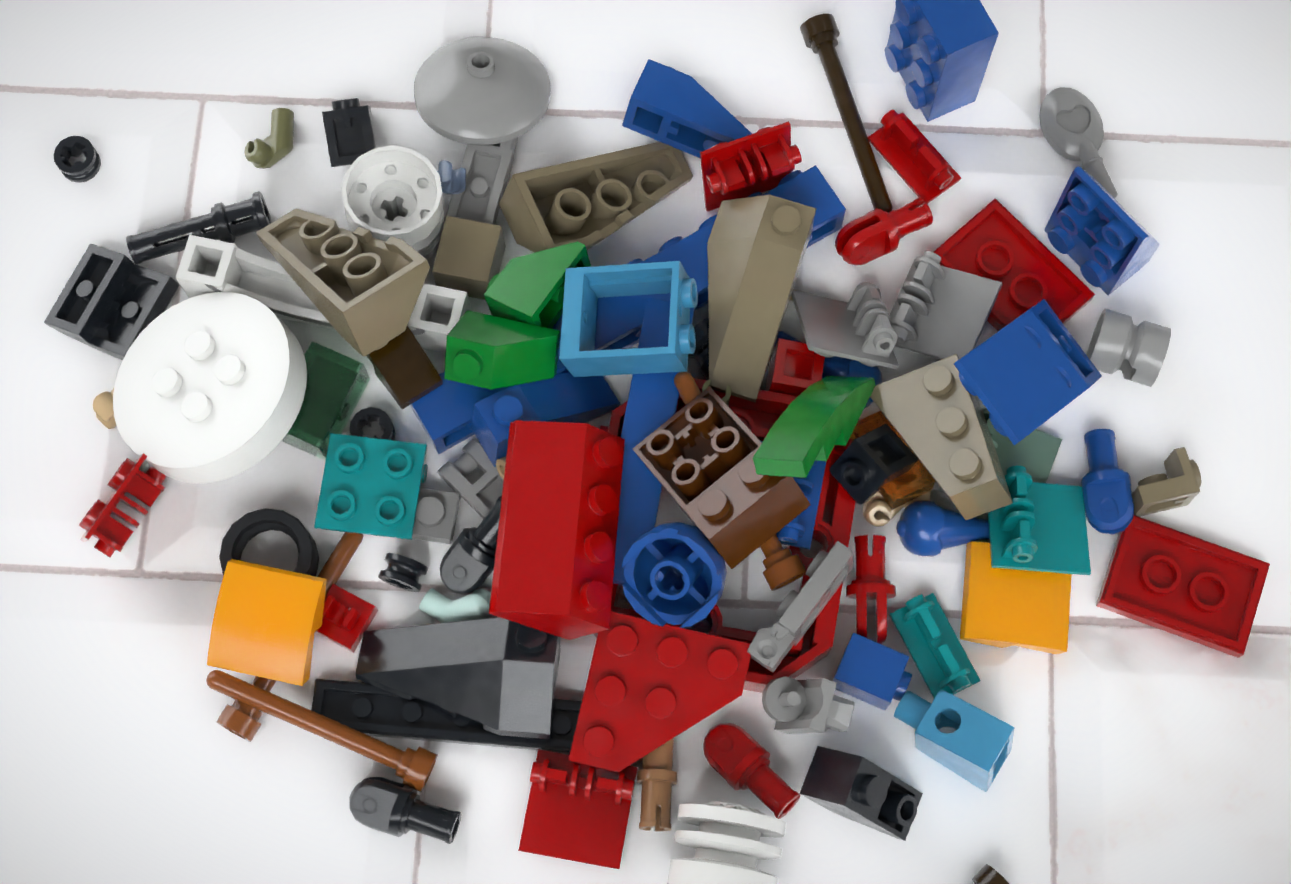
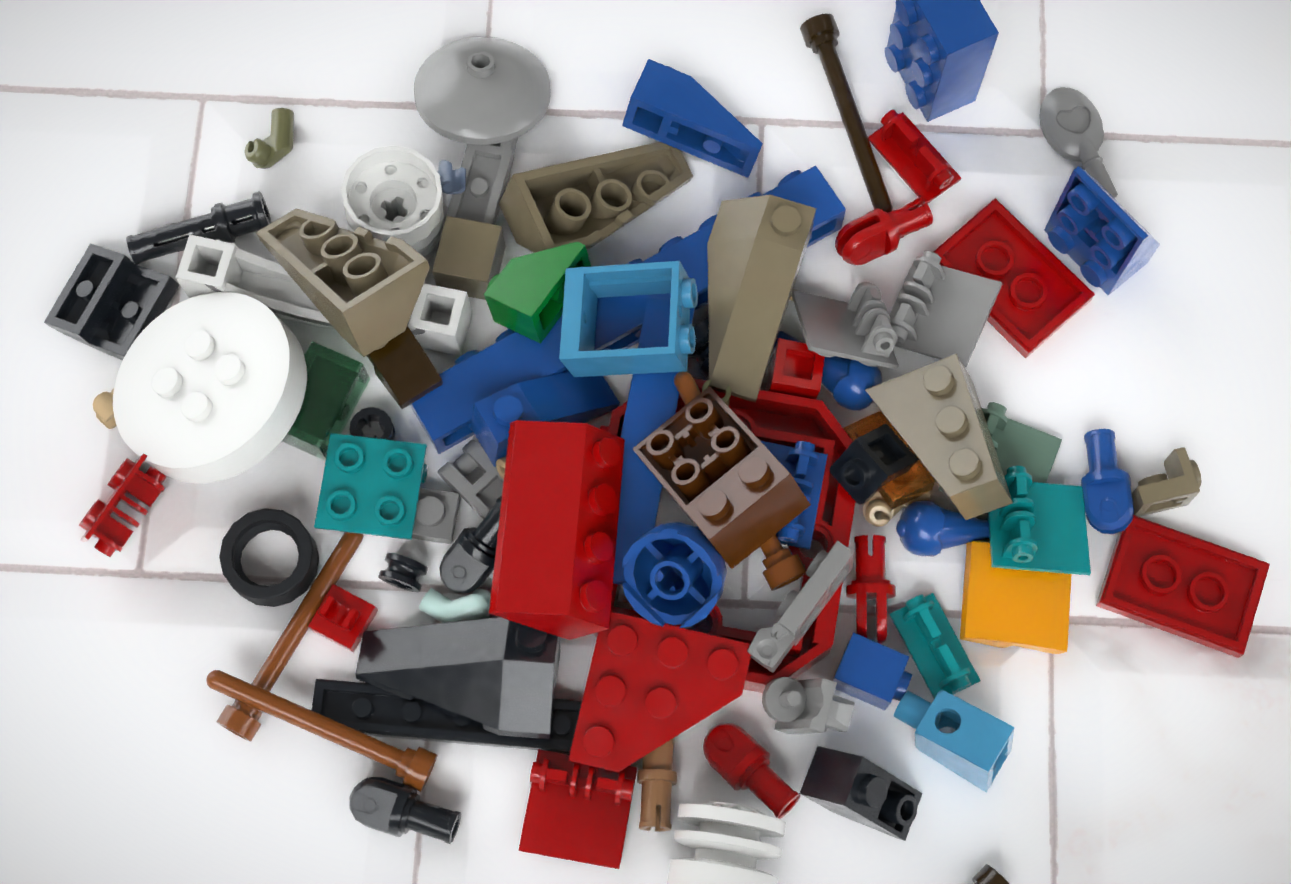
black bush [53,136,101,183] -> none
light orange slope [207,559,327,686] -> none
black bracket [322,98,376,167] -> none
green slope [444,310,560,390] -> none
red hinge [700,121,802,212] -> none
green slope [753,376,876,478] -> none
blue slope [954,299,1102,445] -> none
light grey wheel [1087,308,1171,387] -> none

